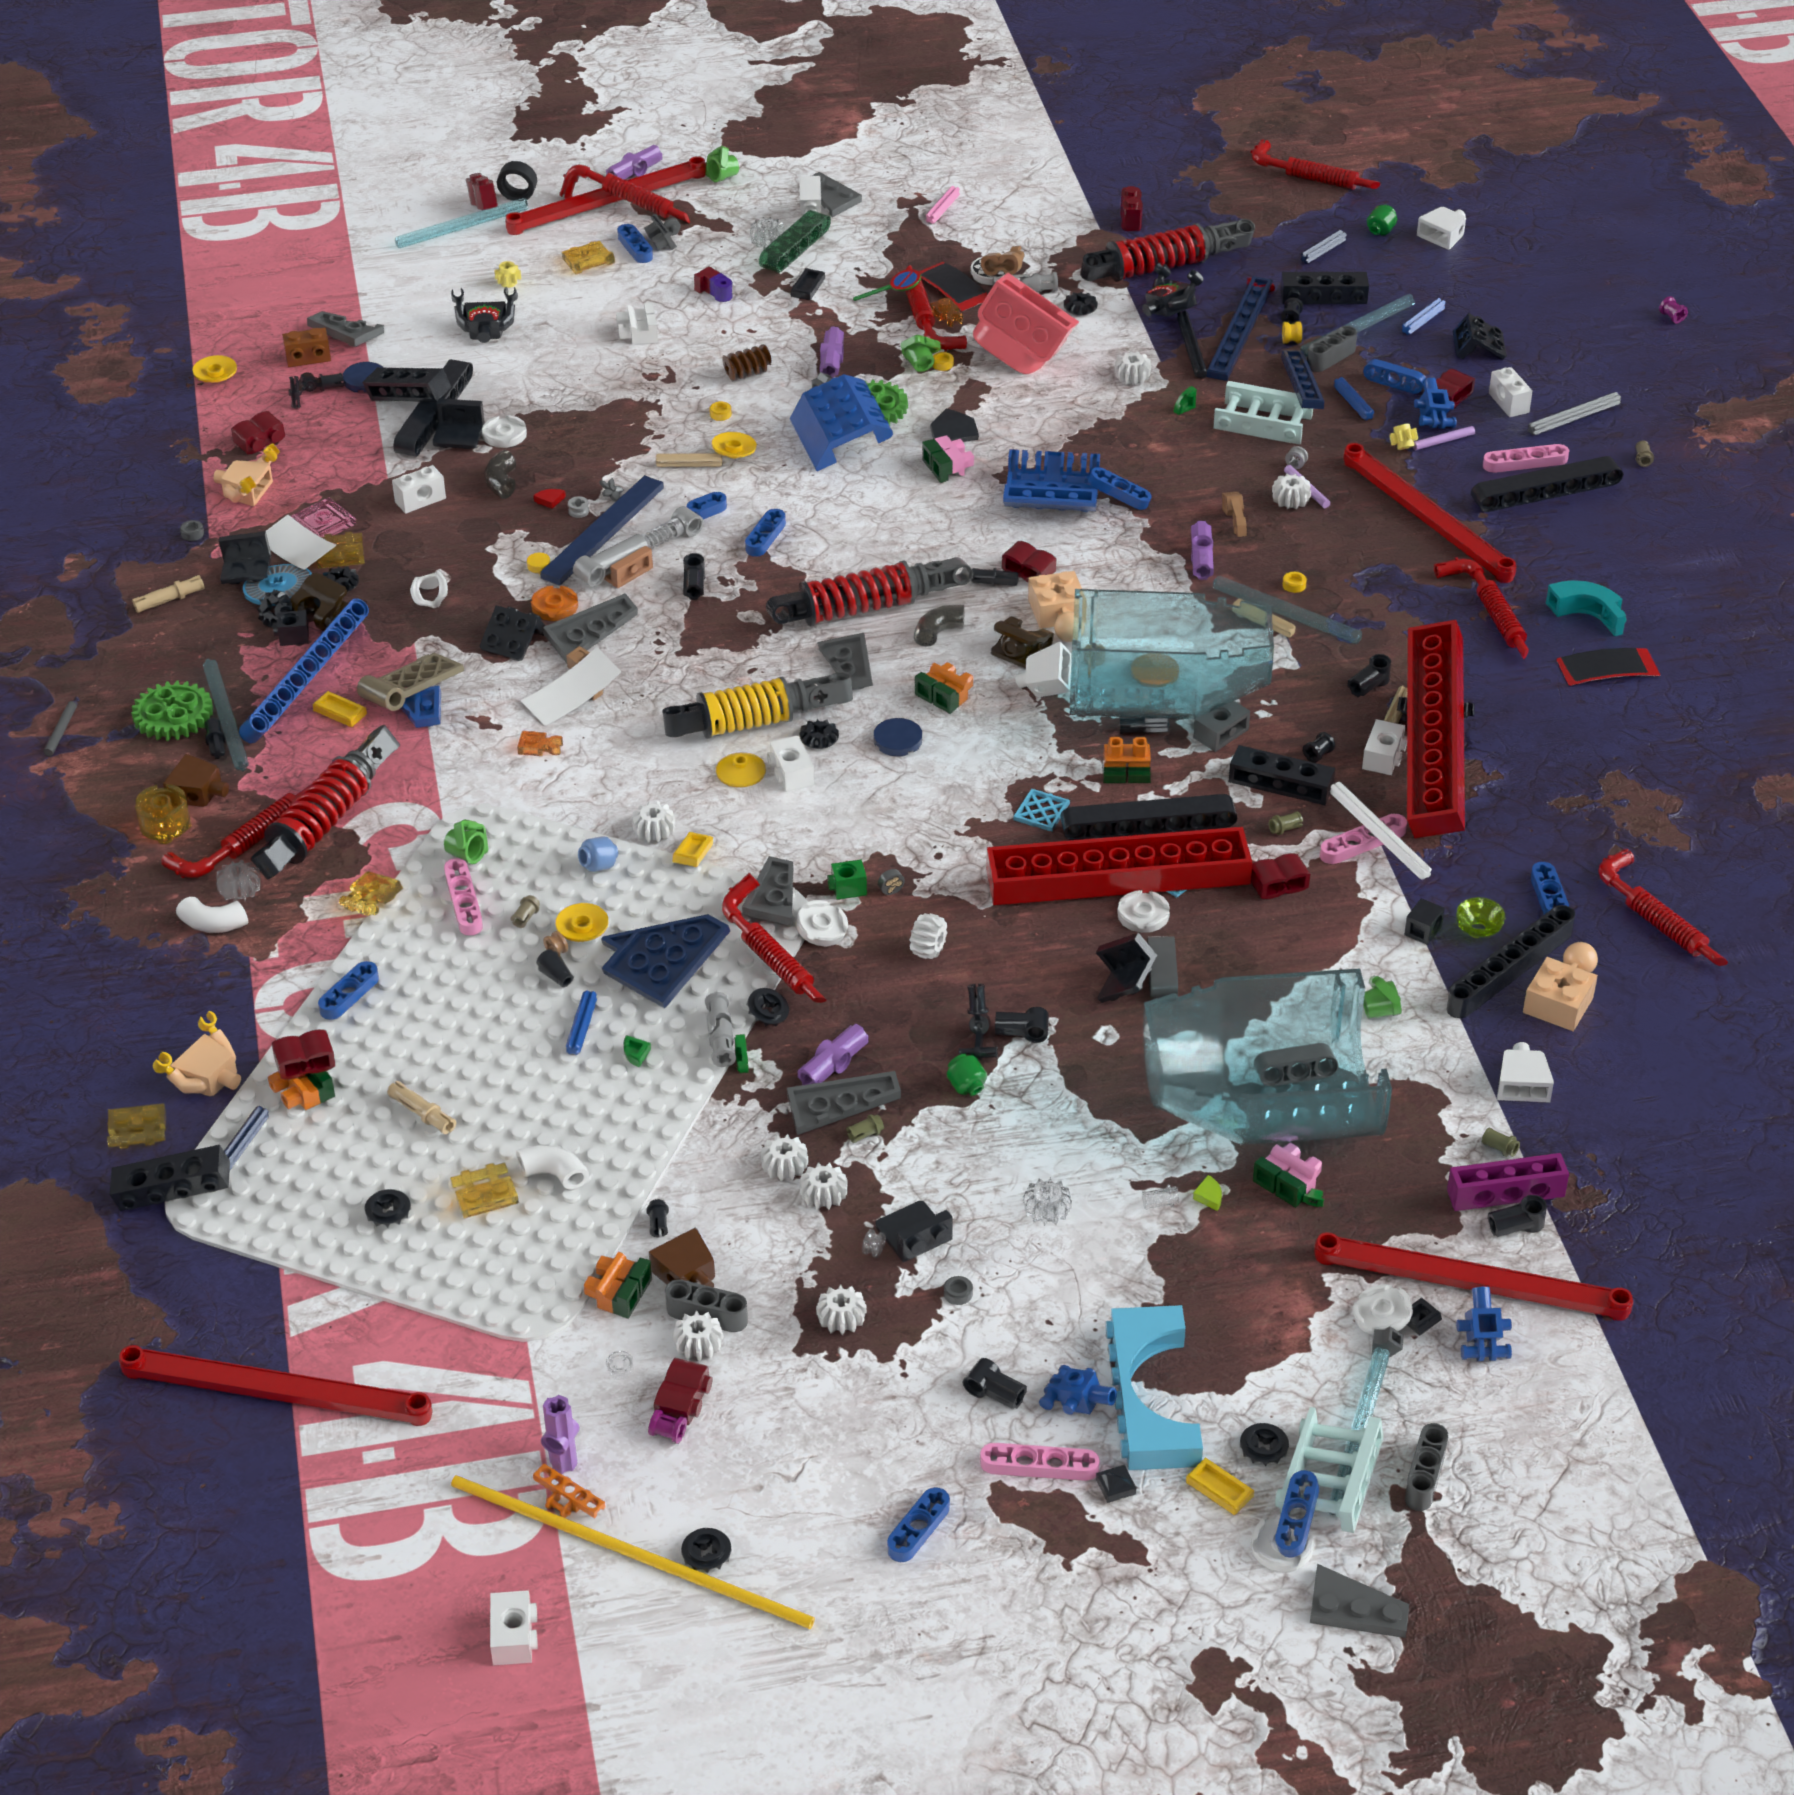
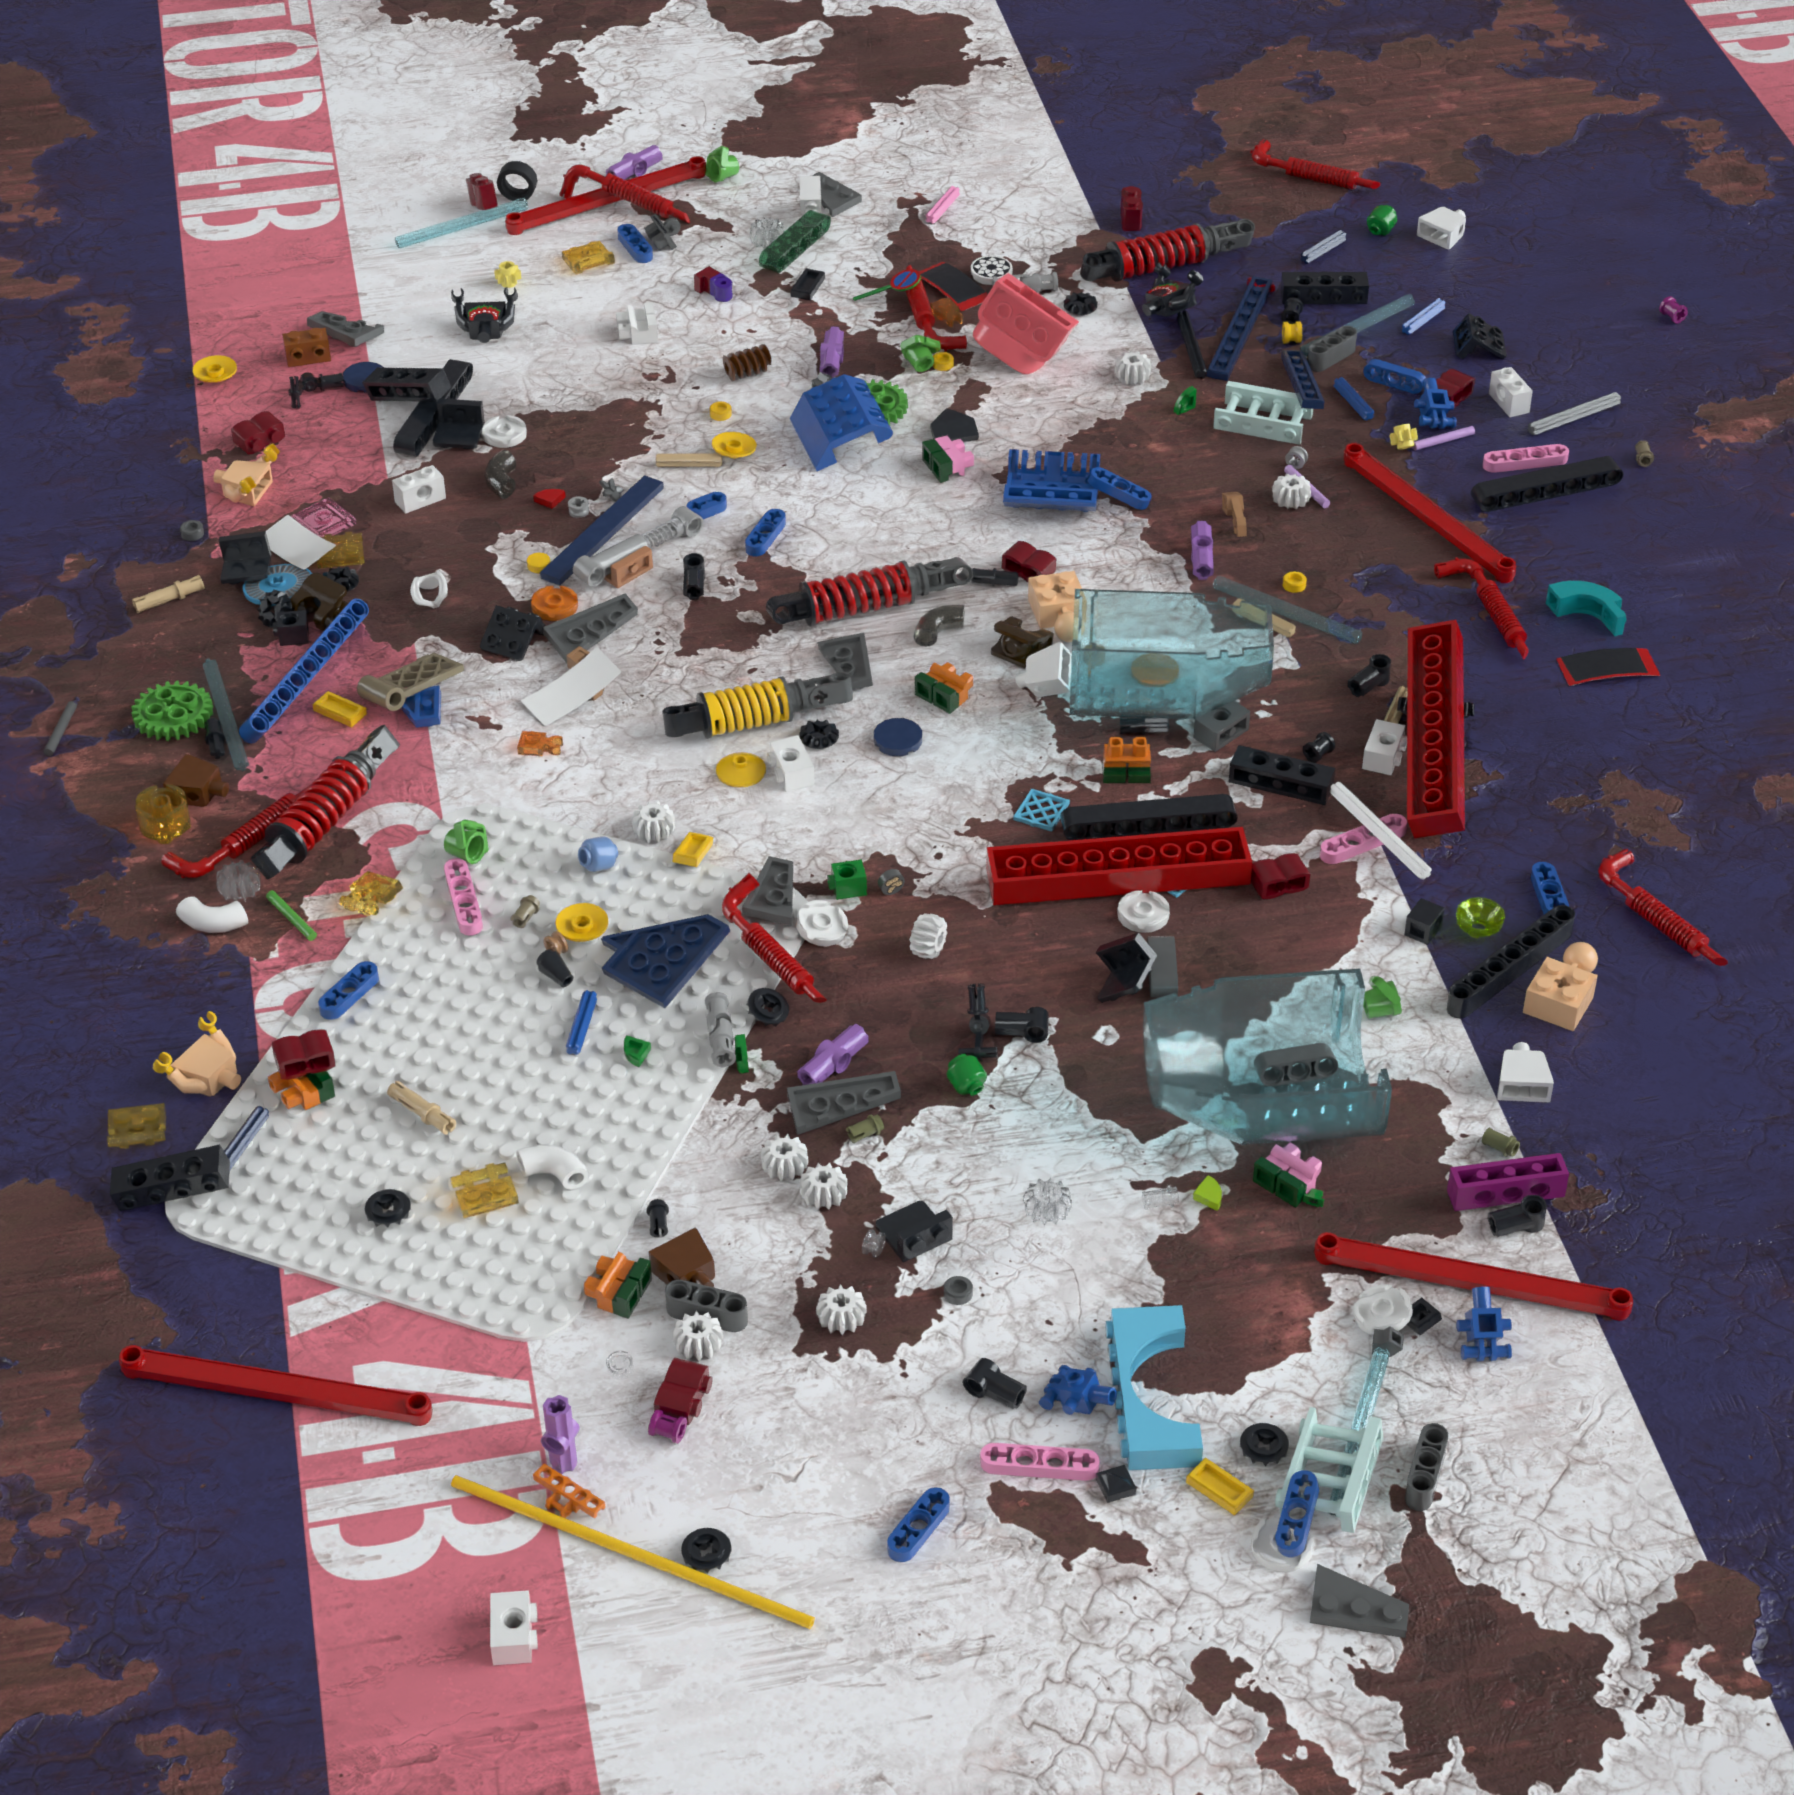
medium nougat piece [981,246,1025,276] -> none
olive pin [1269,811,1303,835] -> none
none -> bright green bar [266,890,317,941]

